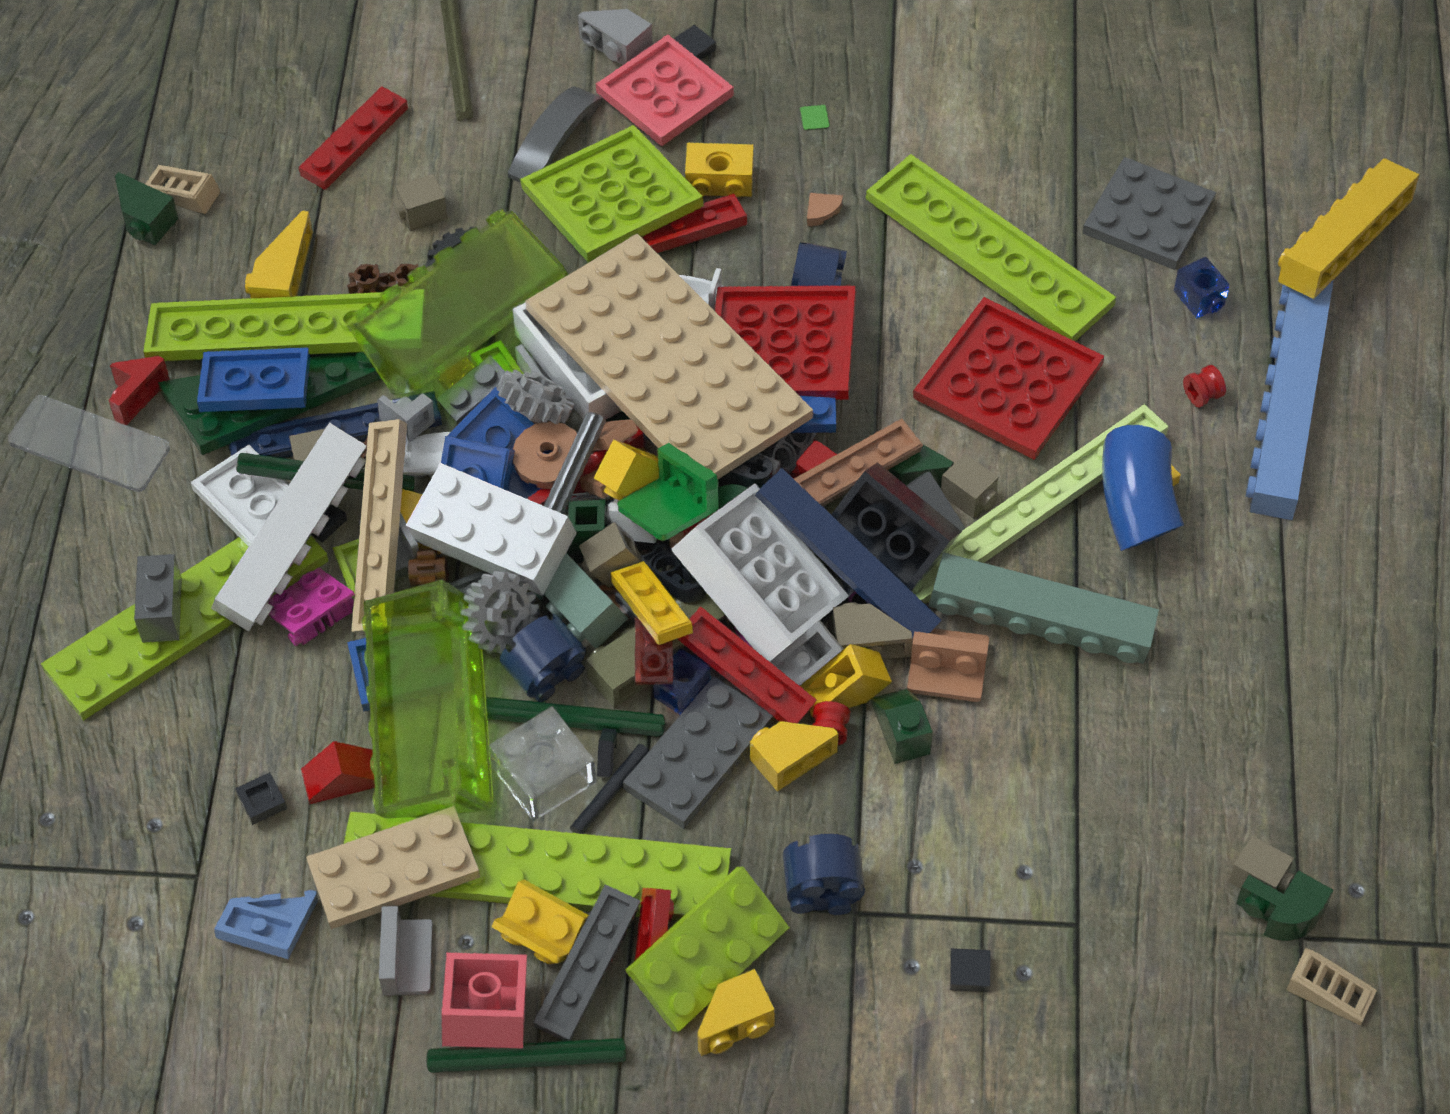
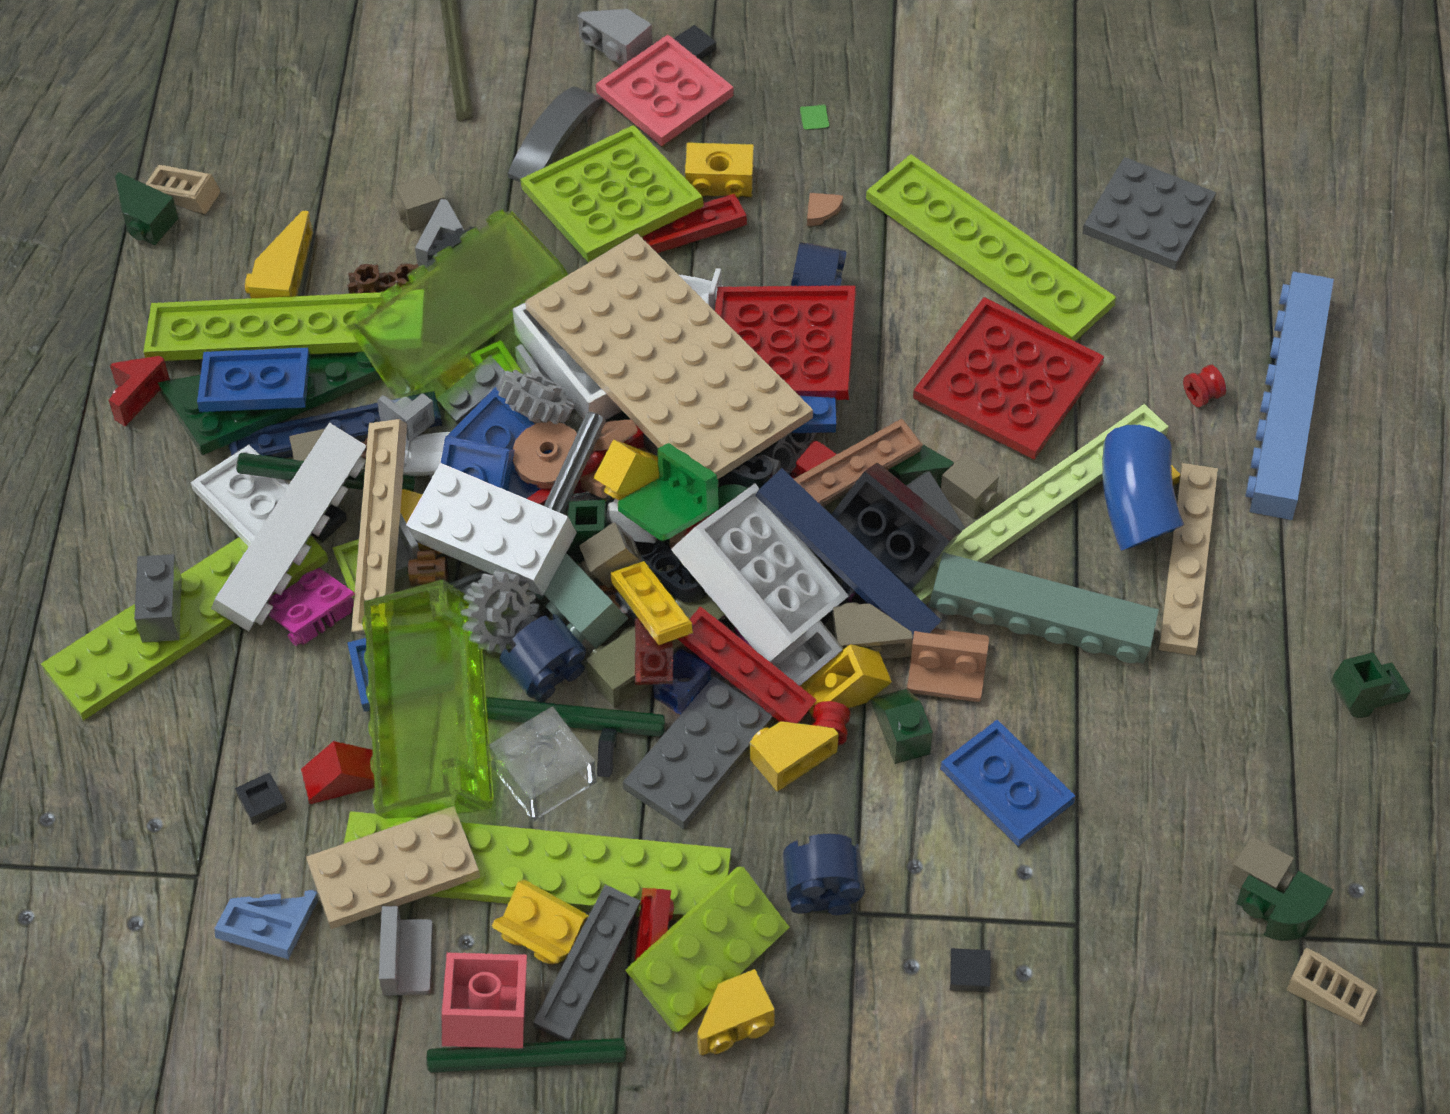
clear piece [8,395,170,492] -> none
red plate [298,86,408,190] -> none
black bar [570,744,649,834] -> none
clear blue brick [1174,256,1230,319] -> none
yellow brick [1278,158,1419,299] -> none
none -> light grey slope [415,199,464,272]
none -> blue plate [940,720,1075,847]
none -> tan plate [1158,463,1218,656]
none -> dark green brick [1331,652,1411,718]

